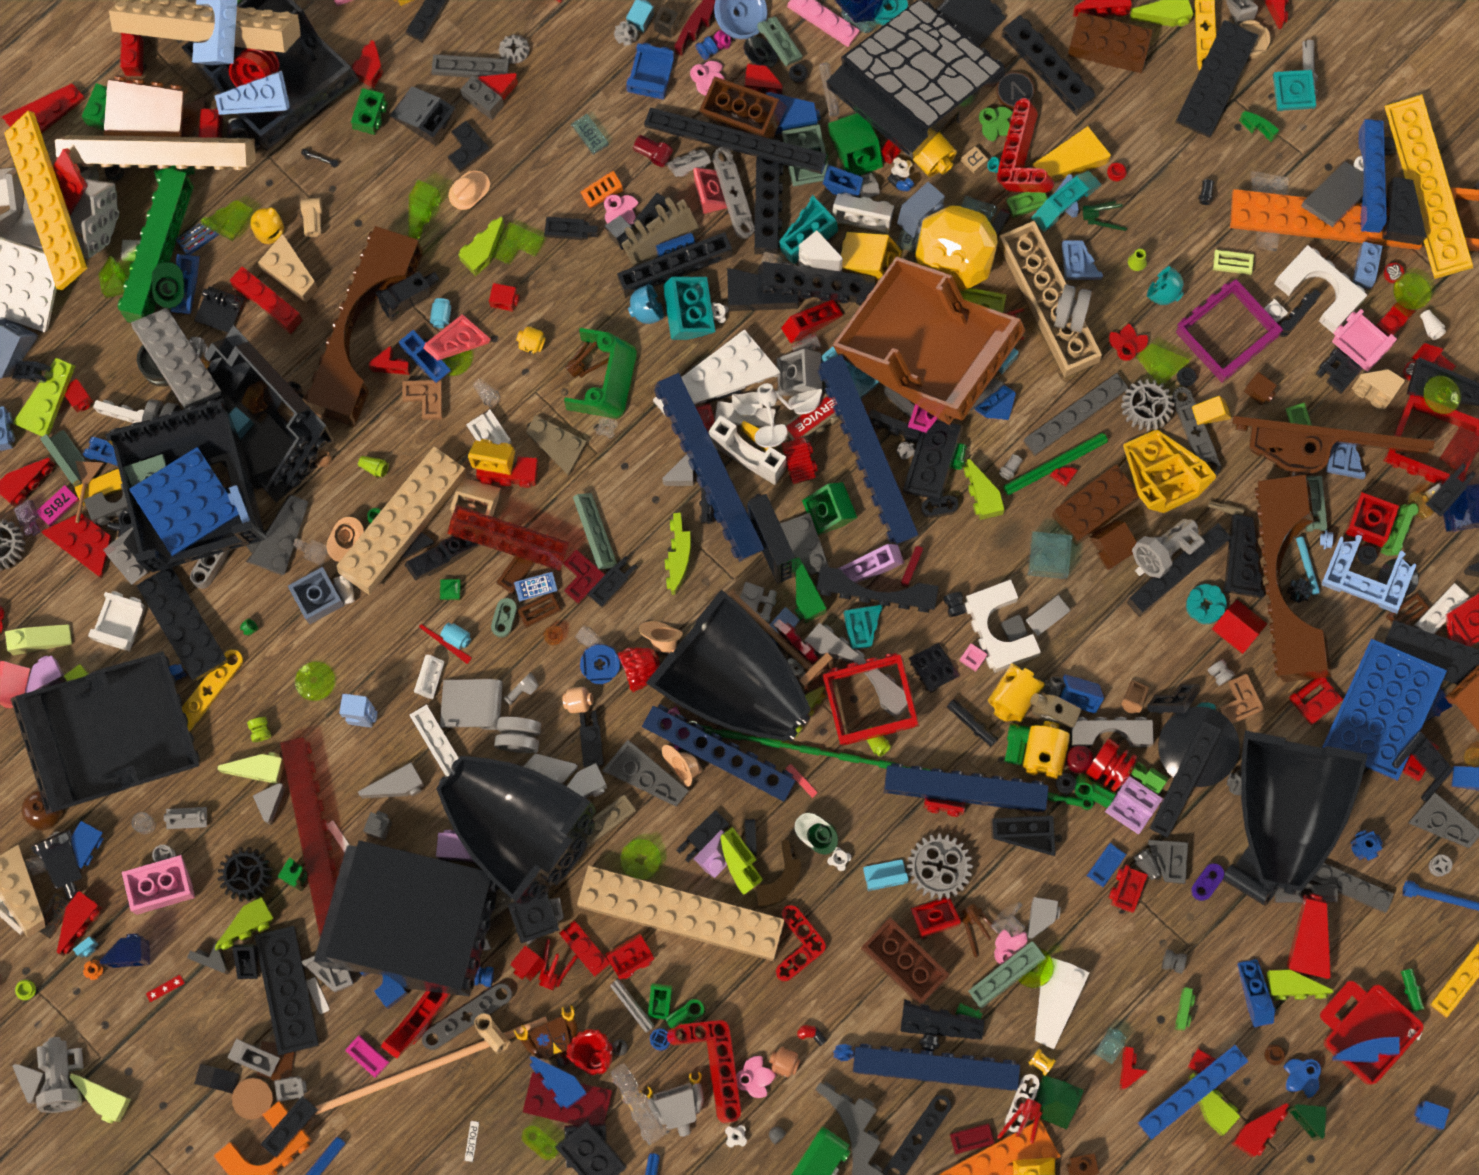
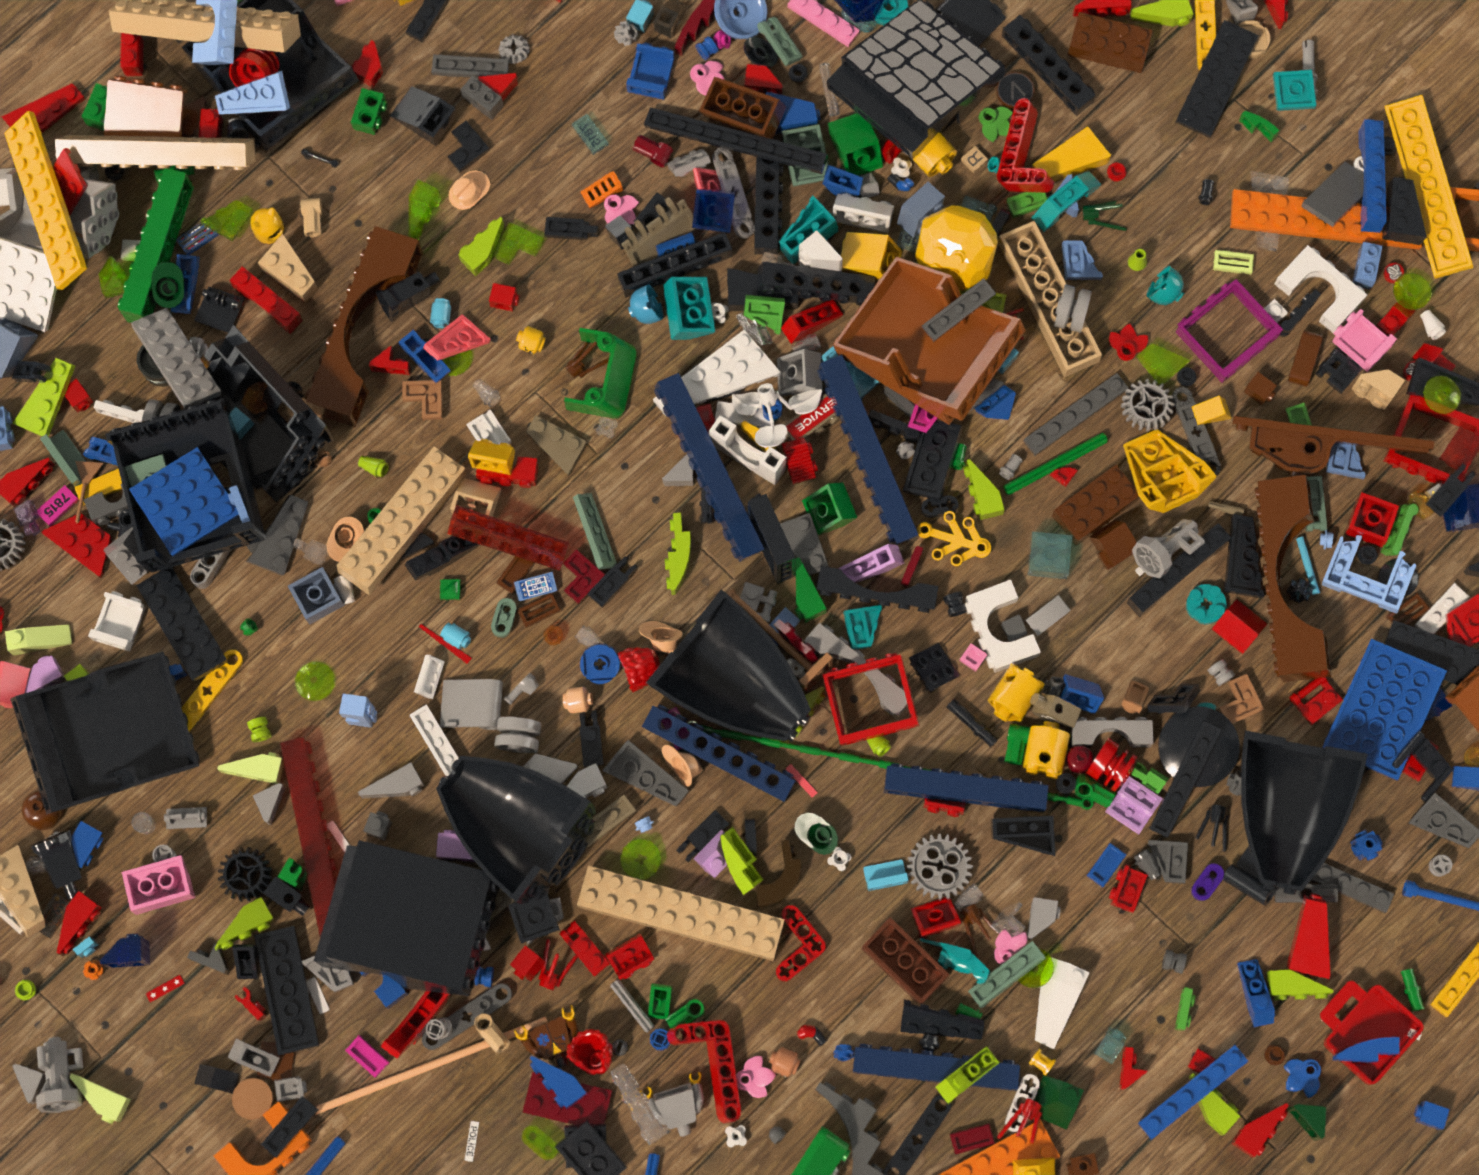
none -> red plate [235,987,267,1022]
none -> black torso [264,877,310,916]
none -> light grey wheel [426,1018,453,1040]
none -> light blue plate [635,816,654,833]
none -> clear blue slope [692,189,735,233]
none -> clear slope [736,312,773,345]
none -> bright green wing [744,295,785,335]
none -> blue wheel [763,399,782,422]
none -> yellow plant [917,511,991,567]
none -> teal animal [920,938,990,984]
none -> dark grey plate [922,279,996,342]
none -> lime slope [935,1046,1000,1103]
none -> clear cone [954,883,984,912]
none -> black plant [1195,805,1229,852]
none -> reddish brown beam [1288,330,1323,387]

